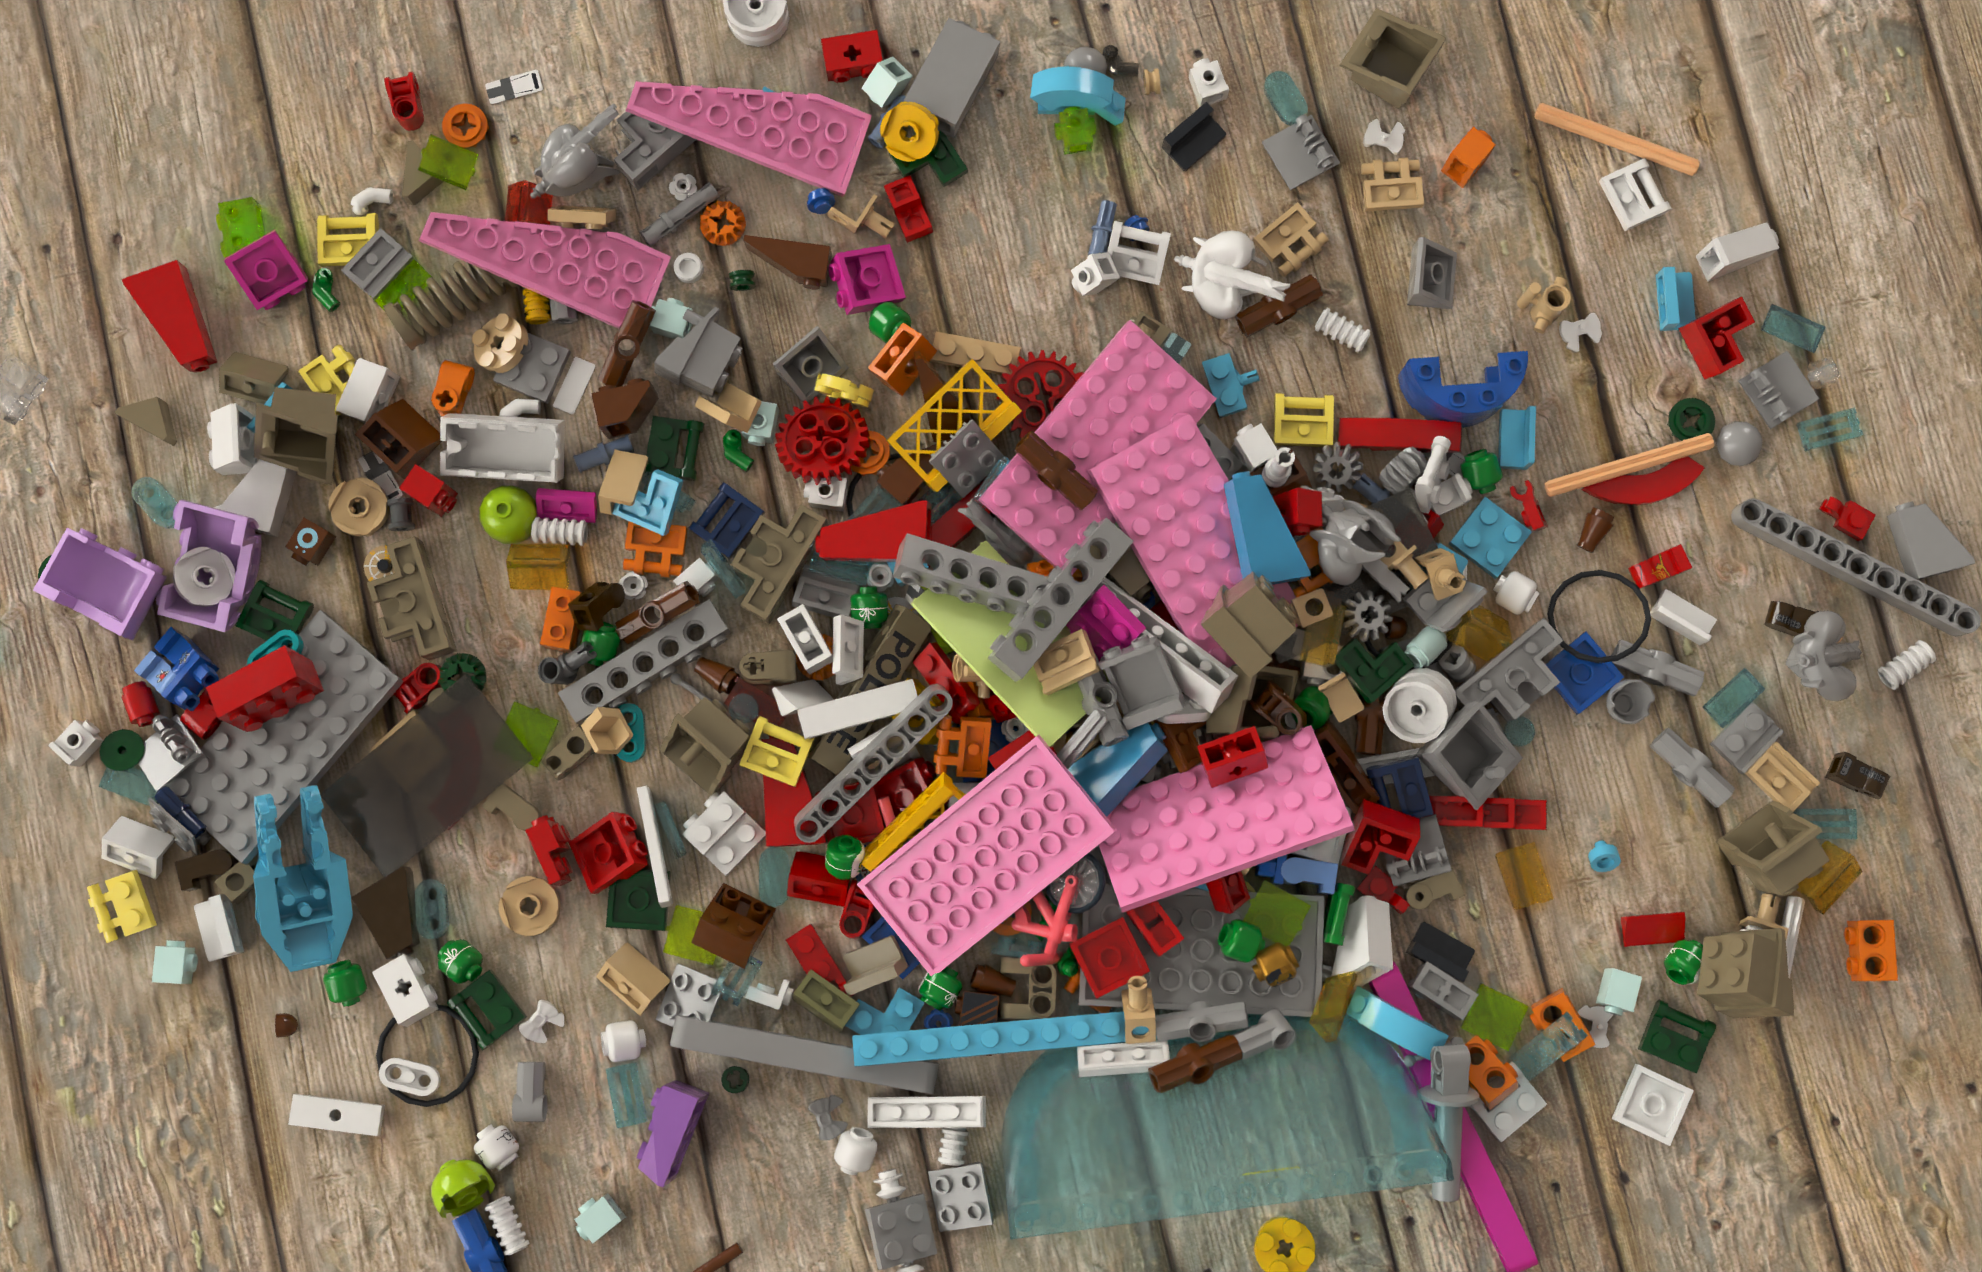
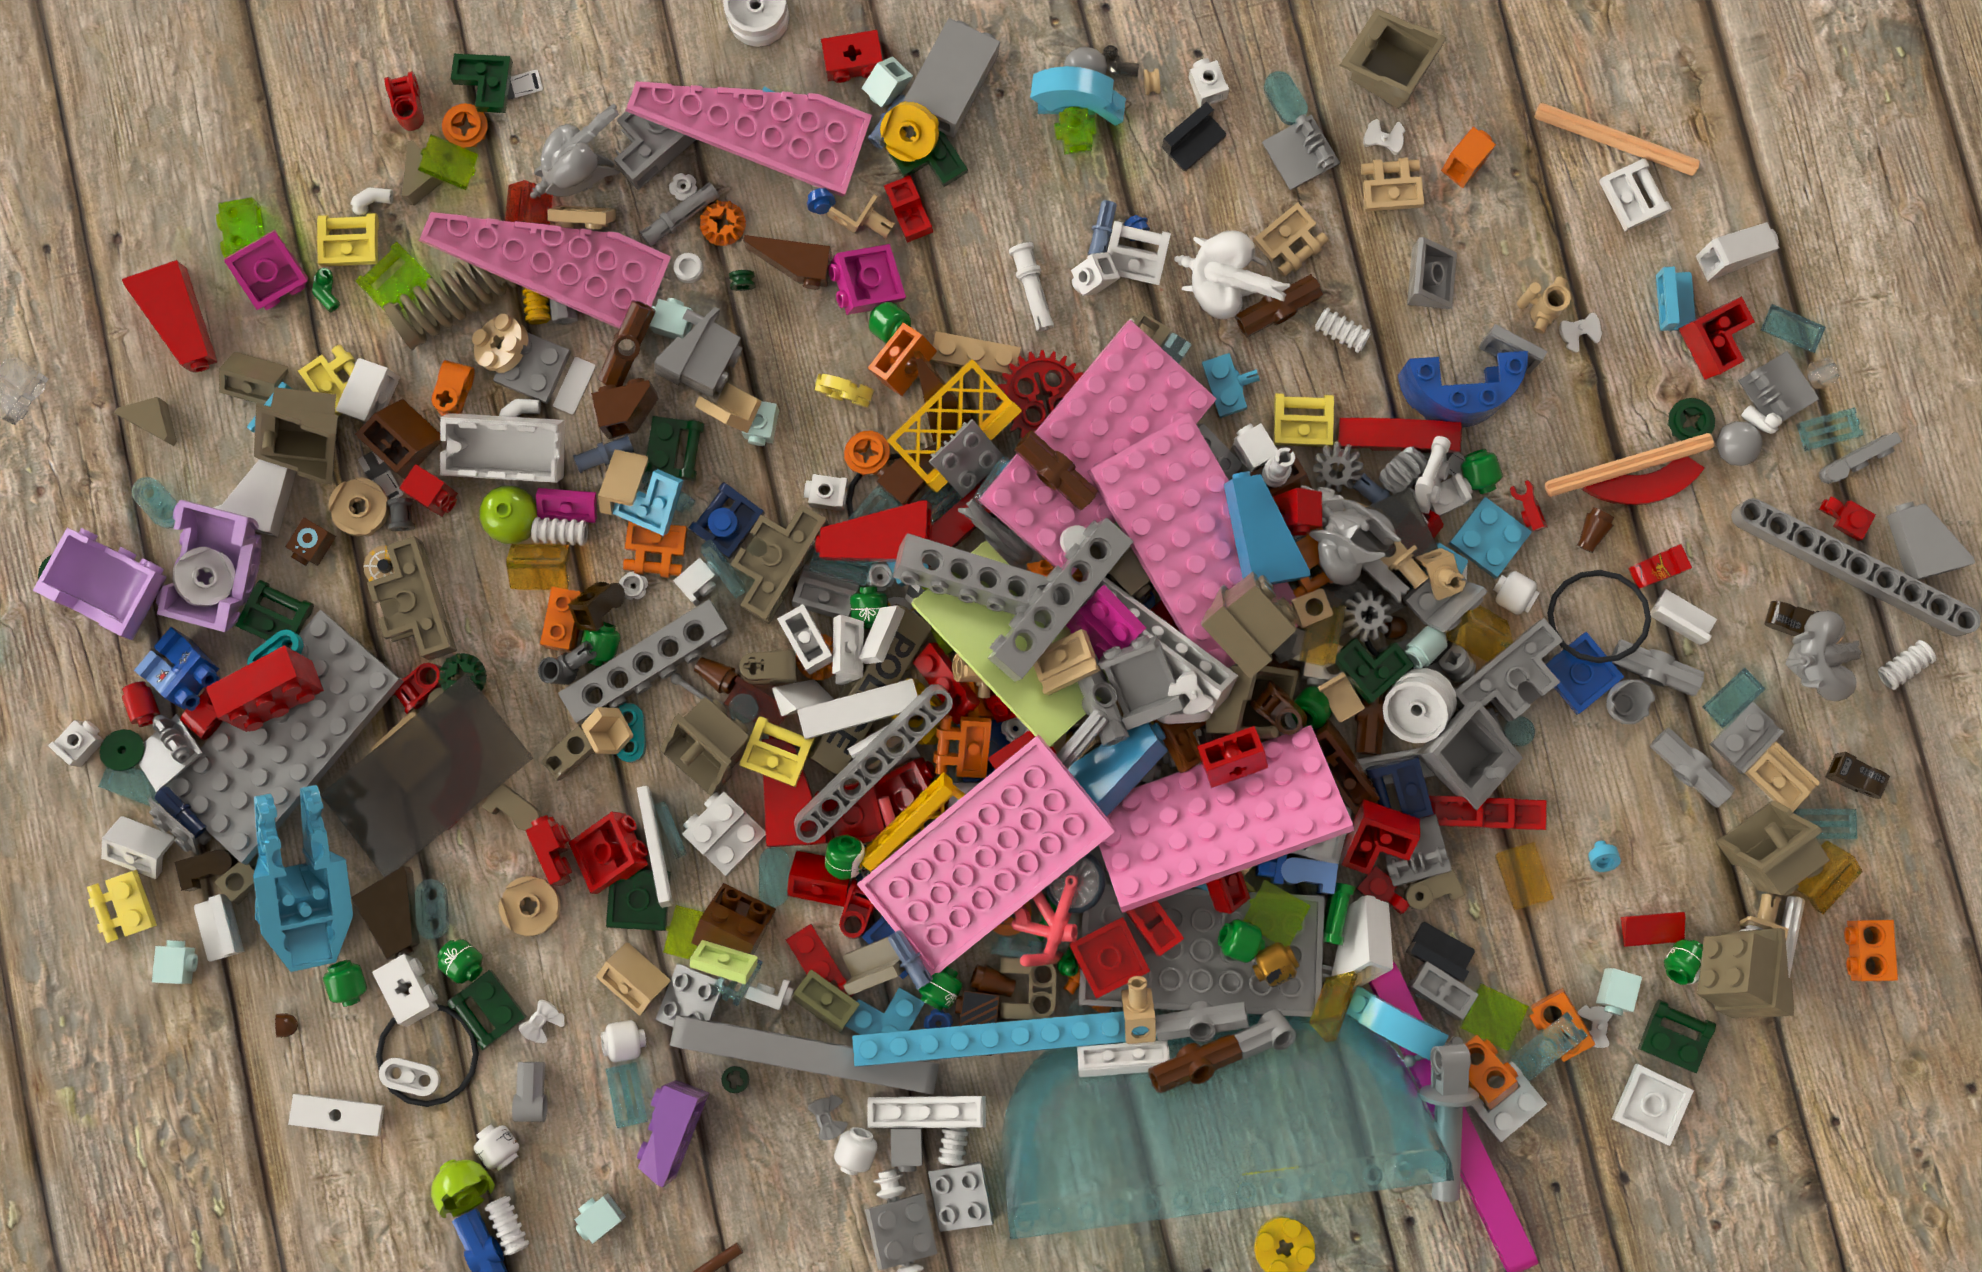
white slope [207,403,257,475] -> none
light grey plate [341,228,414,300] -> none
clear neon green piece [493,701,559,768] -> none
reddish brown piece [615,581,700,644] -> none
green arm [723,429,754,472] -> none
light grey slope [773,326,849,403] -> none
red gear [775,396,870,485] -> none
medium azure panel [1498,406,1536,470] -> none
none -> dark green plate [450,53,513,113]
none -> yellowish green plate [690,940,758,984]
none -> blue plate [708,508,738,537]
none -> white tile [858,605,905,664]
none -> sand blue axle [888,930,933,989]
none -> light grey brick [891,1128,923,1172]
none -> white pin [1009,242,1054,332]
none -> white tile [1060,525,1086,553]
none -> white piece [1168,671,1213,715]
none -> light grey plate [1479,324,1547,374]
none -> white arm [1741,405,1782,434]
none -> light grey hinge [1818,432,1902,484]

